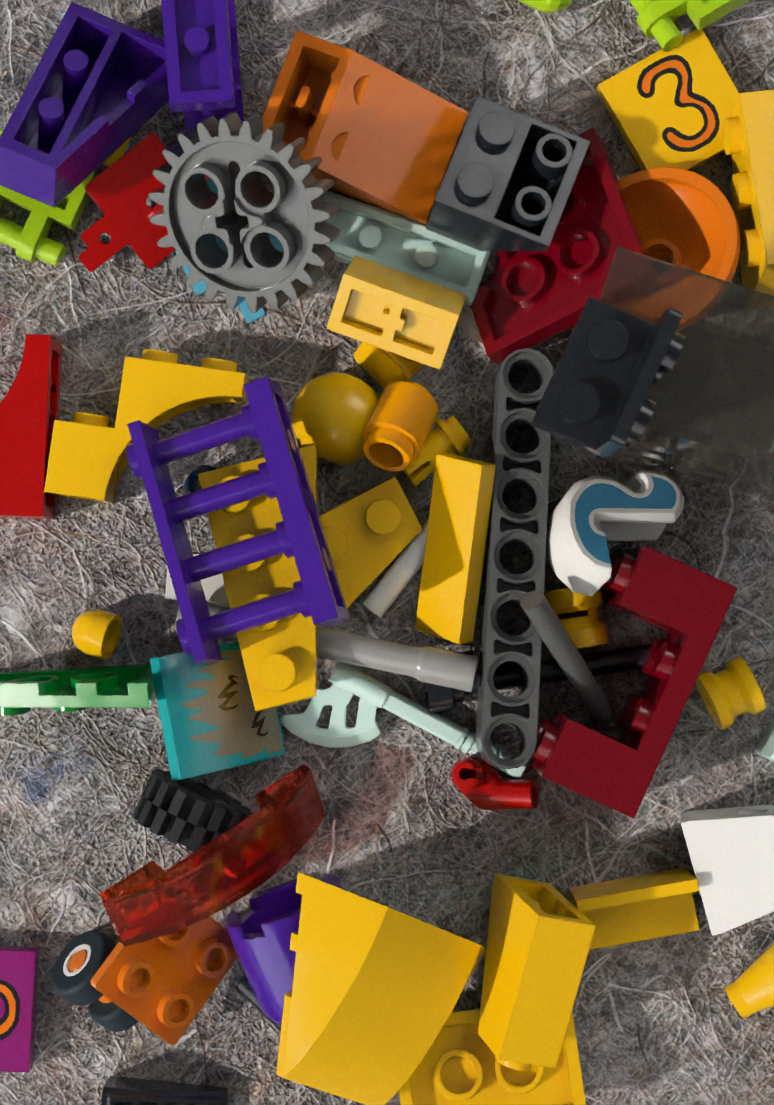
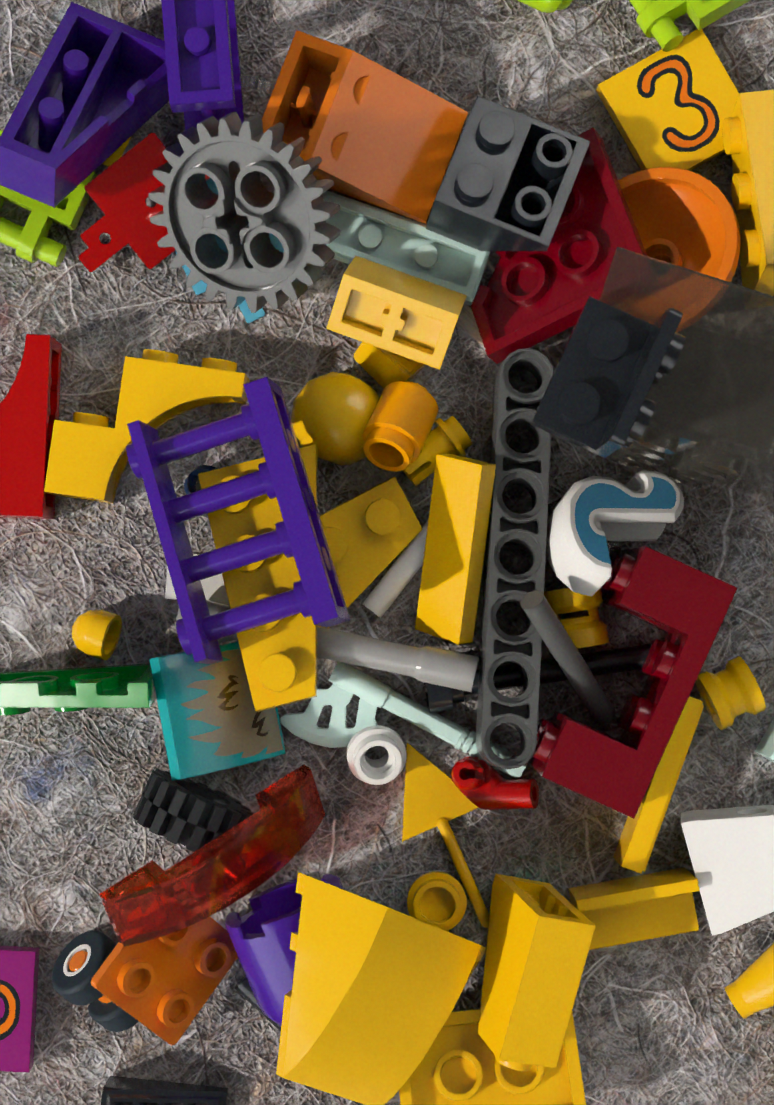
none -> white plate [346,726,407,785]
none -> yellow piece [402,742,489,928]
none -> yellow plate [407,871,467,931]
none -> yellow tile [613,696,704,874]

